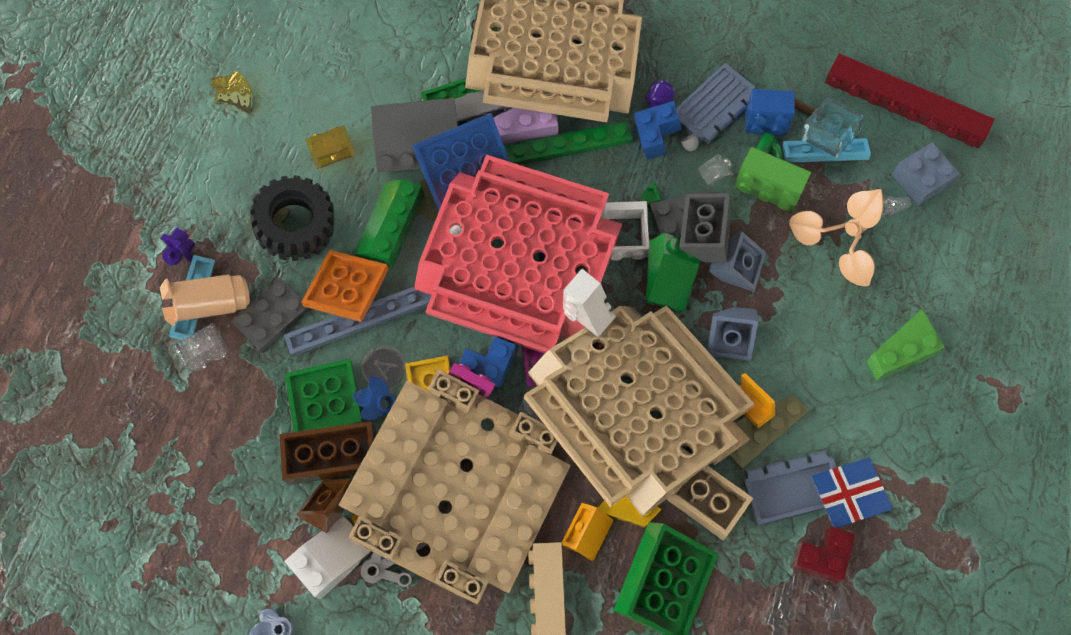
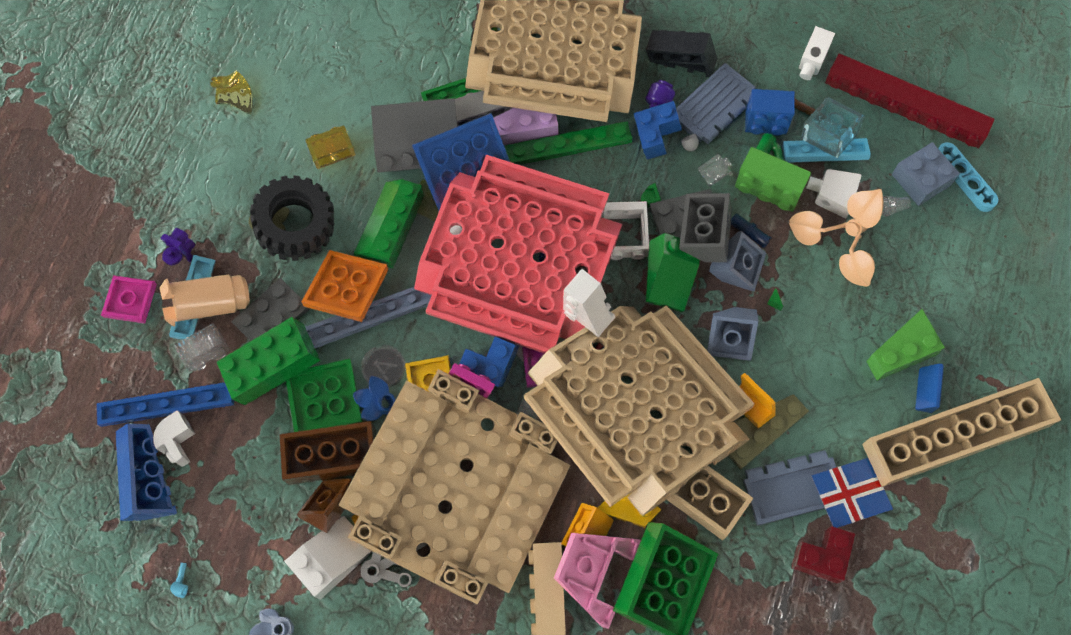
none -> blue plate [97,382,234,427]
none -> dark pink plate [101,275,157,324]
none -> blue wedge [116,423,177,521]
none -> white brick [153,410,195,467]
none -> medium azure hand [170,563,188,598]
none -> green brick [217,317,320,405]
none -> bright pink wing [554,533,641,629]
none -> black wedge [646,30,718,78]
none -> dark blue pin [731,213,772,248]
none -> green piece [767,288,784,311]
none -> white torso [799,26,835,80]
none -> white torso [806,169,862,218]
none -> tan brick [862,378,1061,487]
none -> blue slope [915,364,944,413]
none -> medium azure beam [938,142,998,212]

